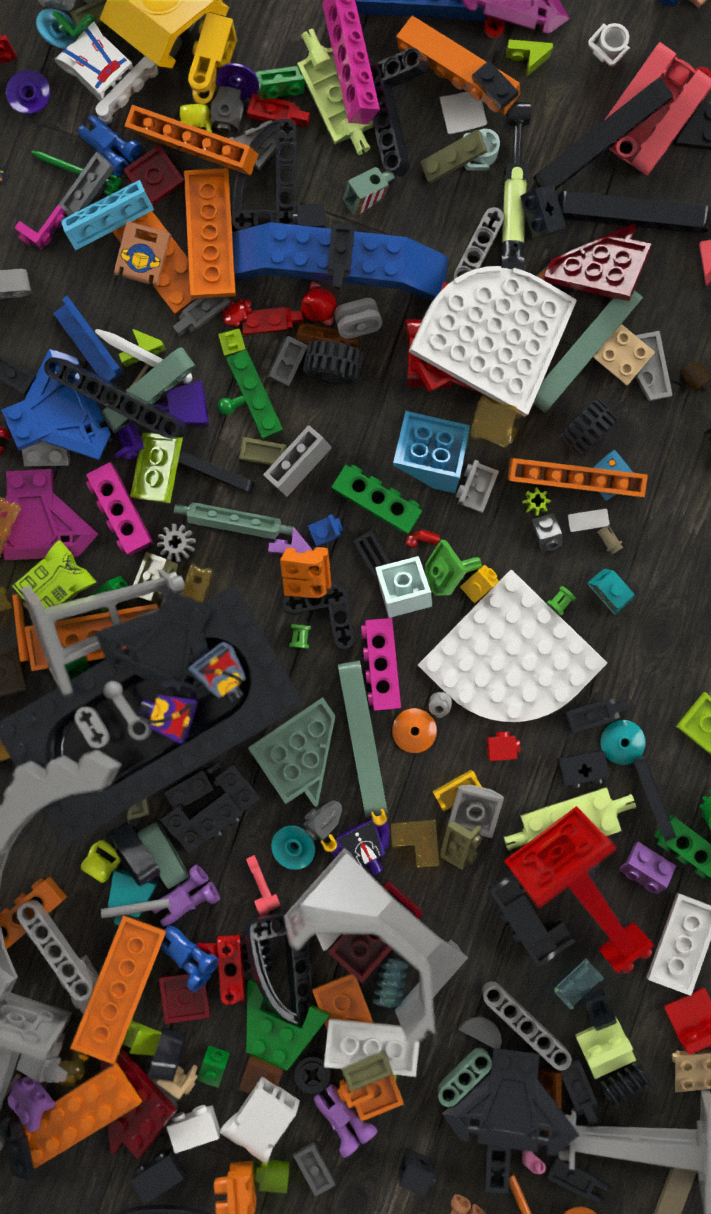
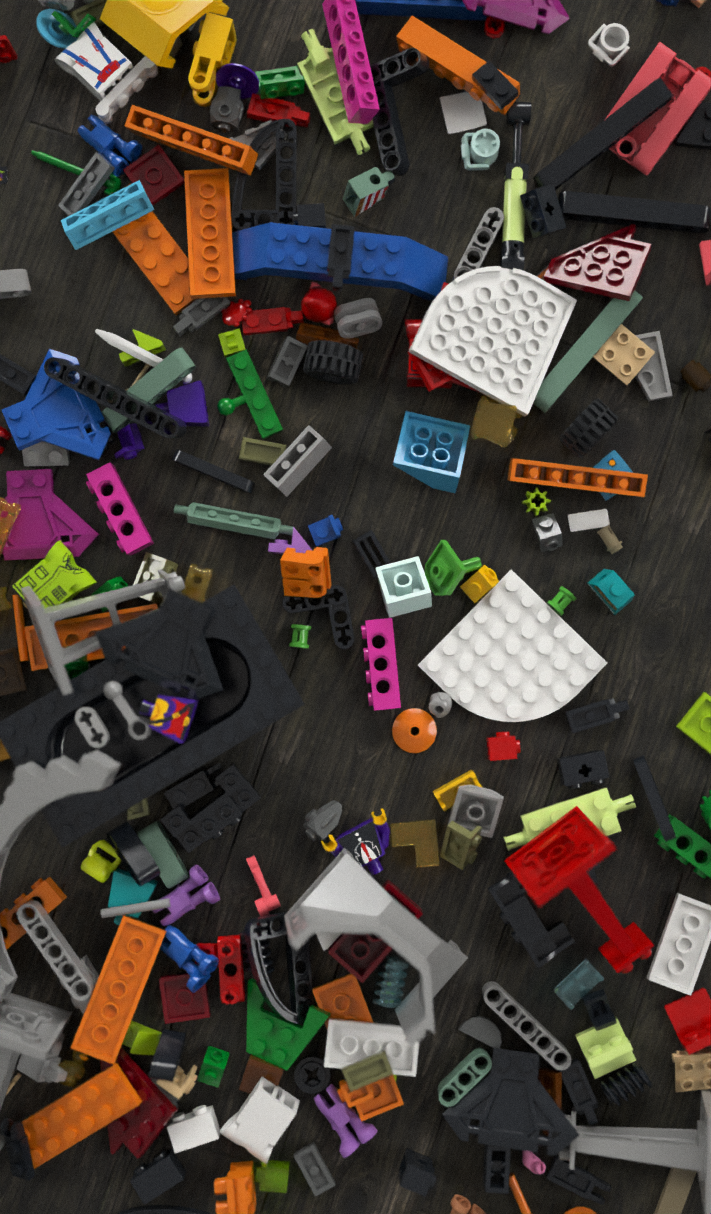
dark purple dish [6,70,50,114] -> none
medium lavender bracket [8,1076,55,1132] -> none
dark pink bracket [15,205,66,250] -> none
blue fence [53,296,123,382] -> none
nougat container [114,221,172,287] -> none
lime tile [130,432,183,503] -> none
light grey gear [157,524,196,562] -> none
neon yellow piece [180,104,212,133] -> none
torso [188,642,245,702] -> none
sand green wing [248,697,335,807] -> none
teal dish [271,826,315,870] -> none
green brick [332,464,422,535] -> none
sand green beam [338,660,388,817] -> none
red arm [406,530,440,548] -> none
olive plate [420,130,488,183] -> none
light grey bracket [456,460,499,513] -> none
lime slope [506,40,553,76] -> none
teal dish [600,720,645,765] -> none
medium lavender bracket [620,842,676,894] -> none

